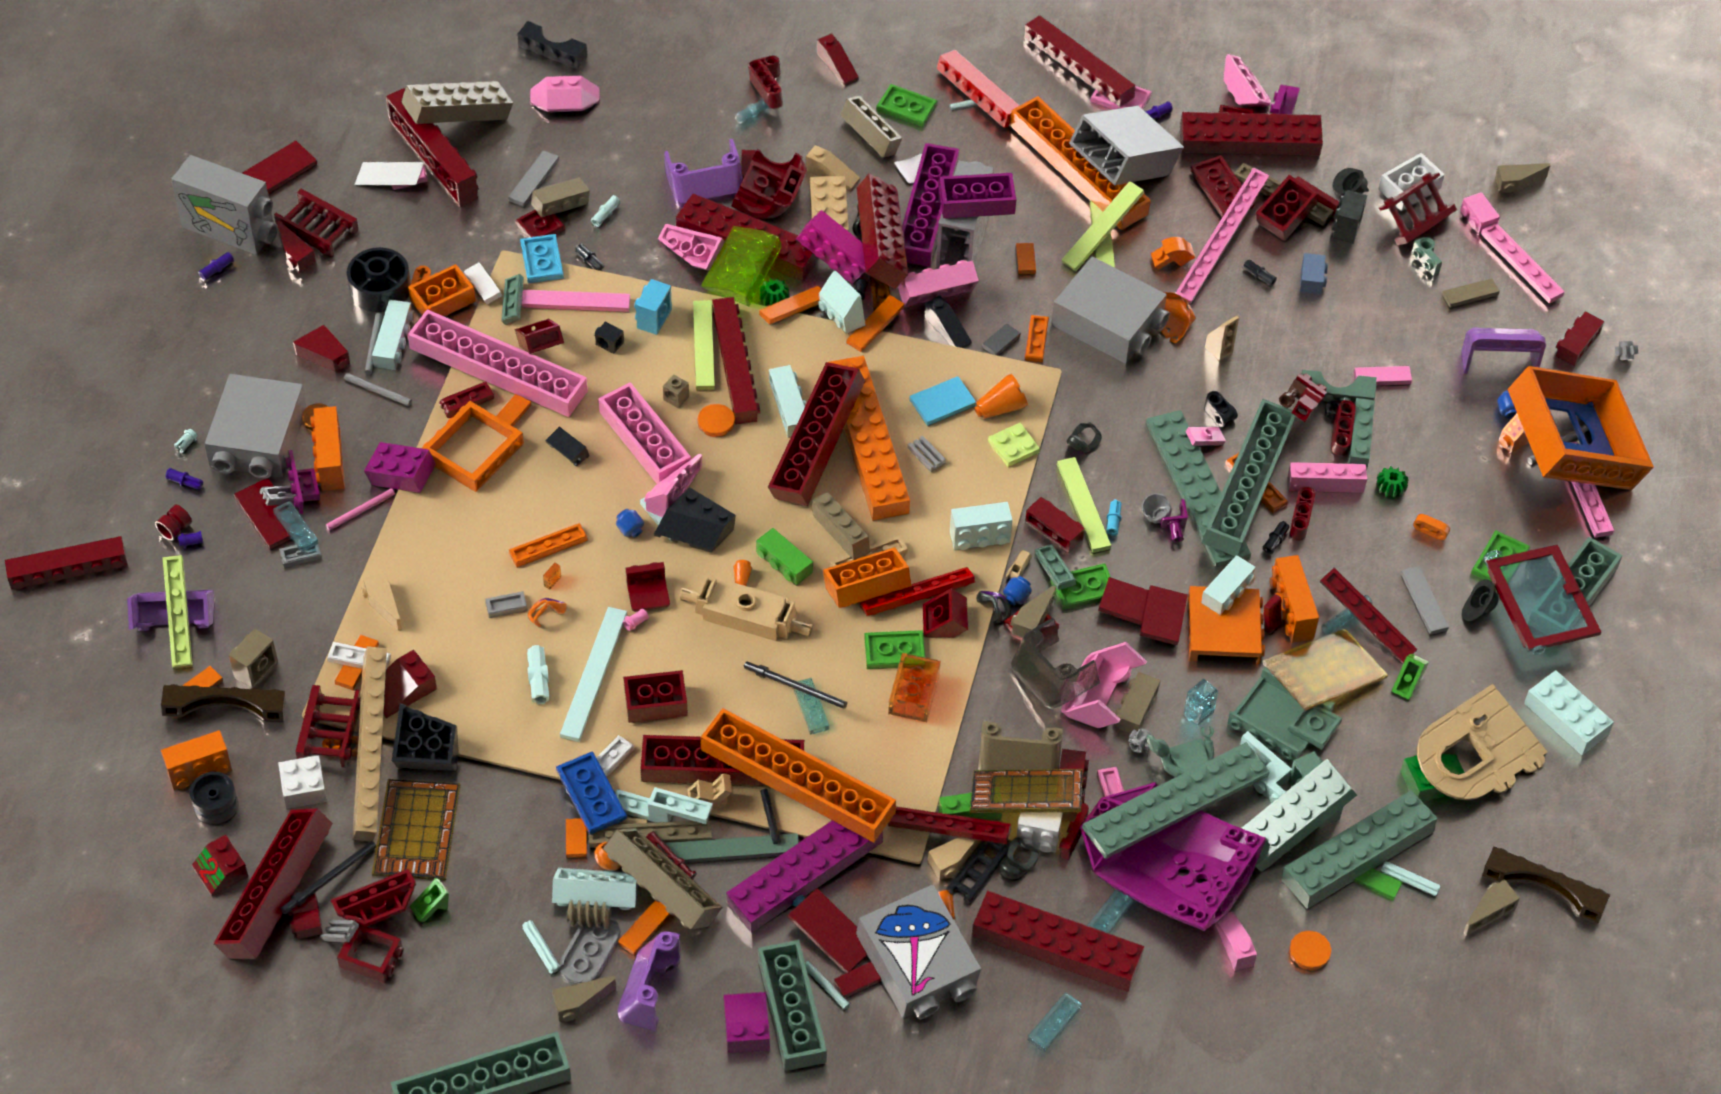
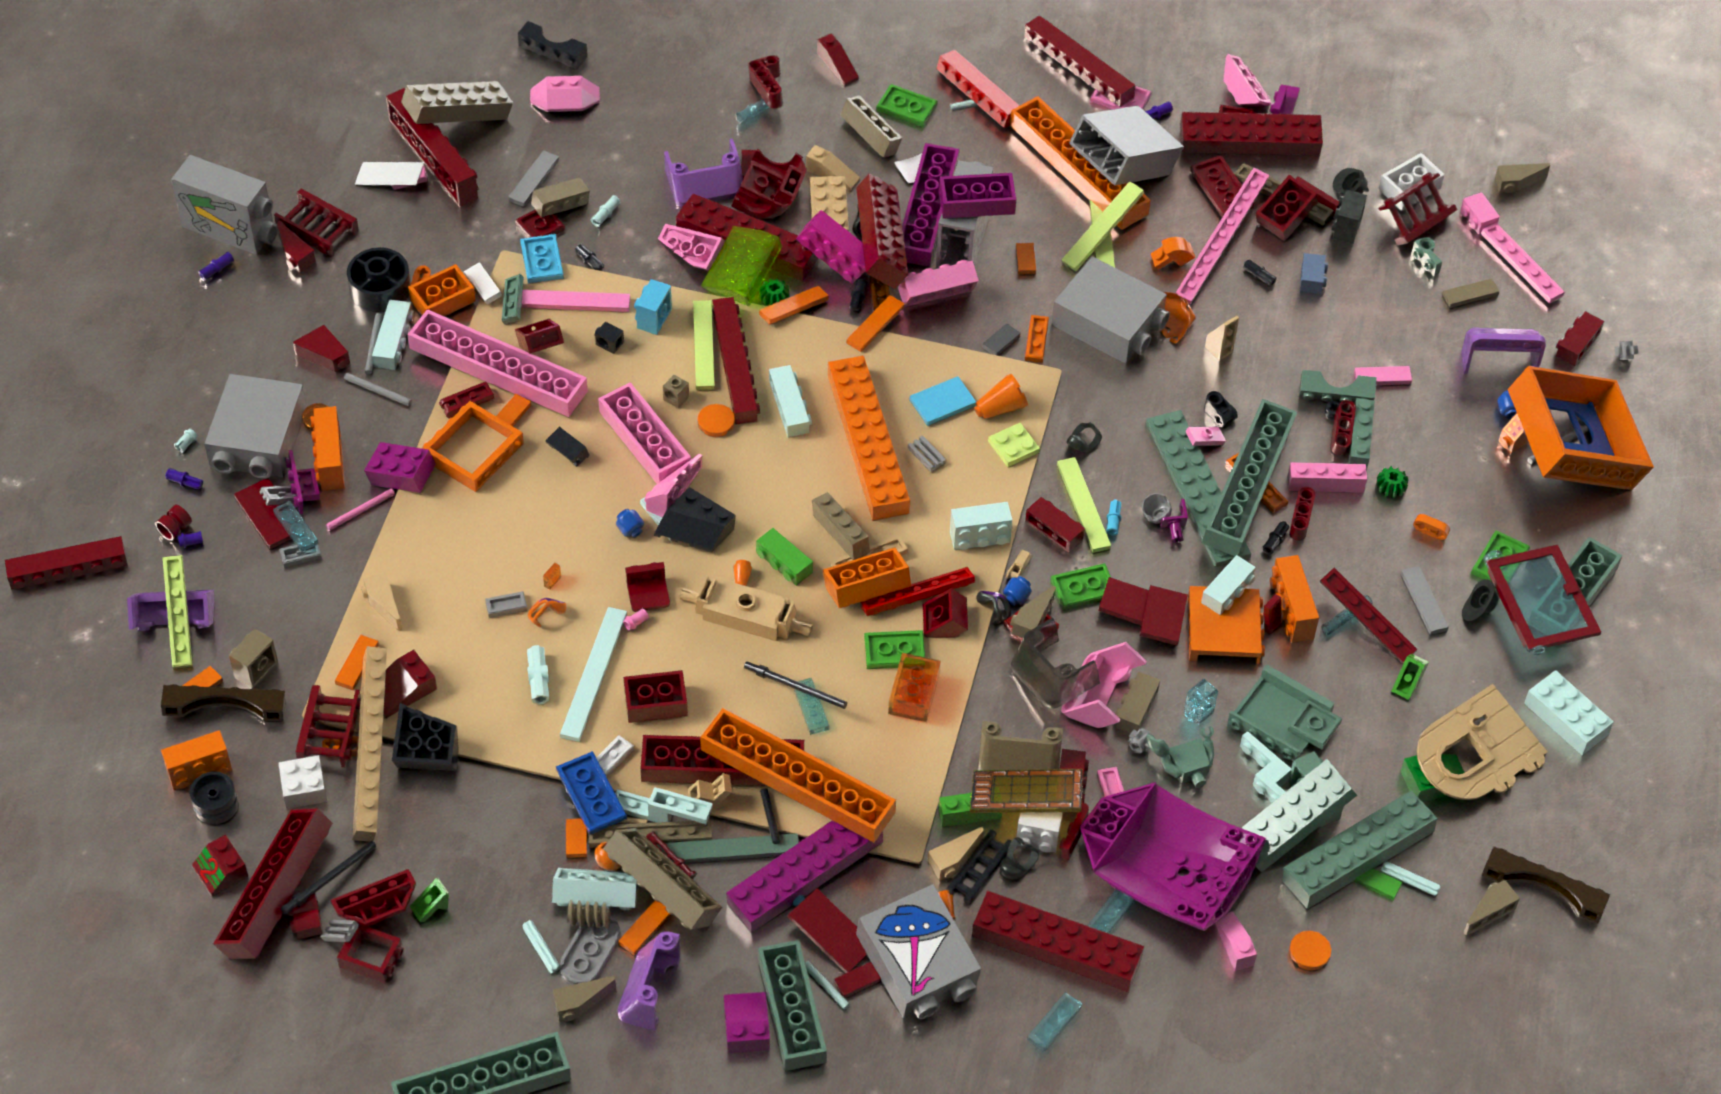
dark red tile [242,140,318,194] -> none
white tile [327,642,391,669] -> none
piece [372,779,461,880] -> none
orange tile [509,523,588,568] -> none
dark red brick [768,362,865,506] -> none
light aqua slope [818,271,865,333] -> none
dark red plate [888,806,1012,844] -> none
black slope [925,295,972,348] -> none
sand green tile [1035,544,1076,590] -> none
sand green plate [1082,742,1270,859] -> none
clear yellow piece [1262,628,1388,710] -> none
dark red hips [1279,373,1327,422] -> none
bright pink plate [1571,442,1614,538] -> none

